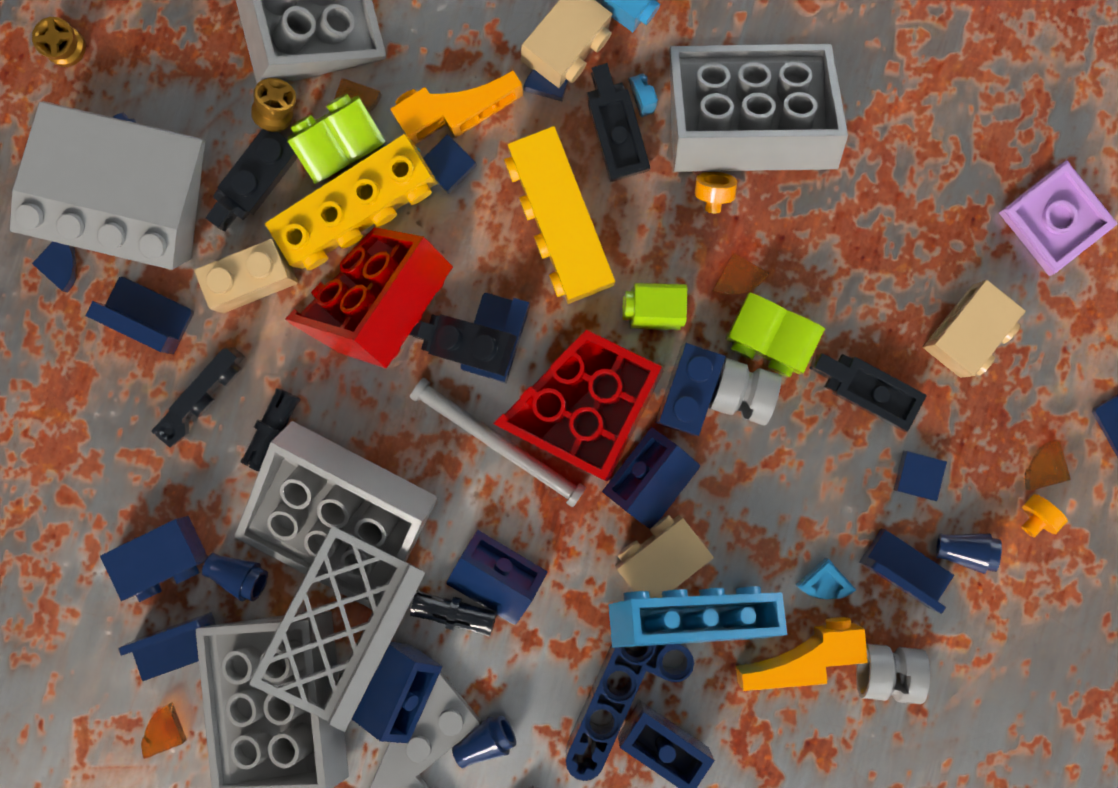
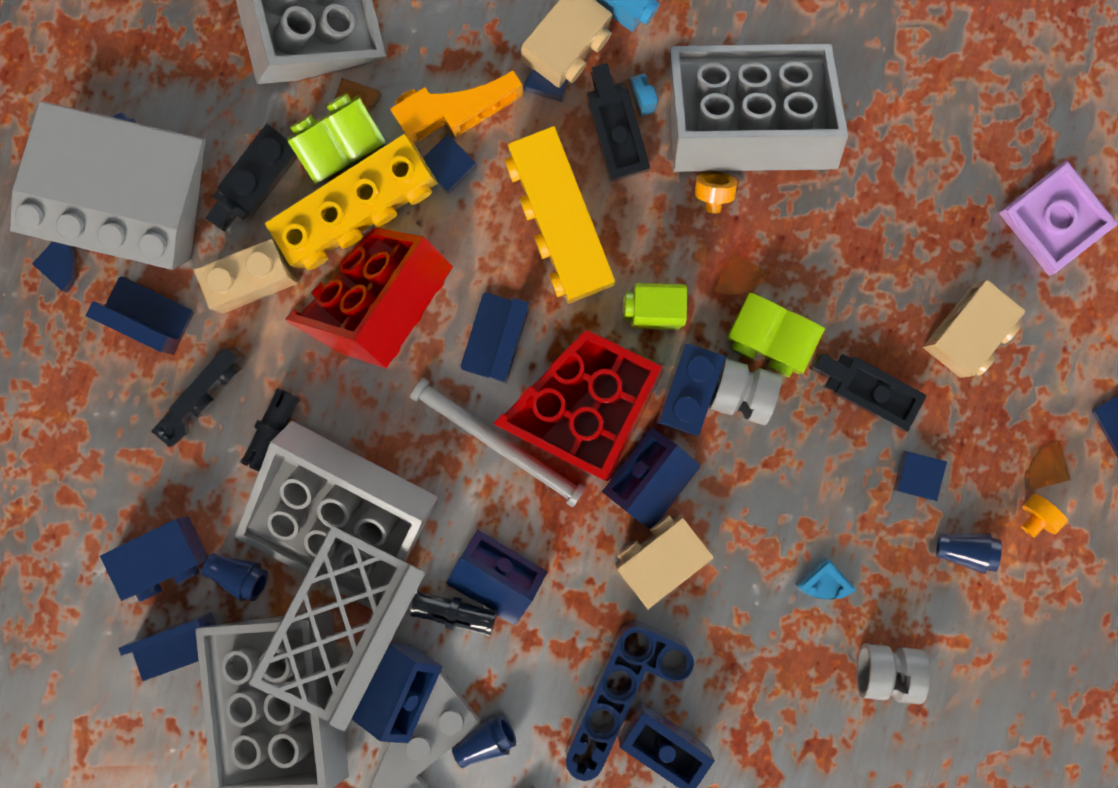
pearl gold wheel [32,17,86,67] -> none
clear orange tile [141,702,187,759] -> none
pearl gold wheel [251,78,296,132] -> none
black hinge [409,314,517,376] -> none
dark azure brick [608,586,787,648] -> none
light orange slope [736,617,868,691] -> none
dark blue panel [859,528,955,614] -> none

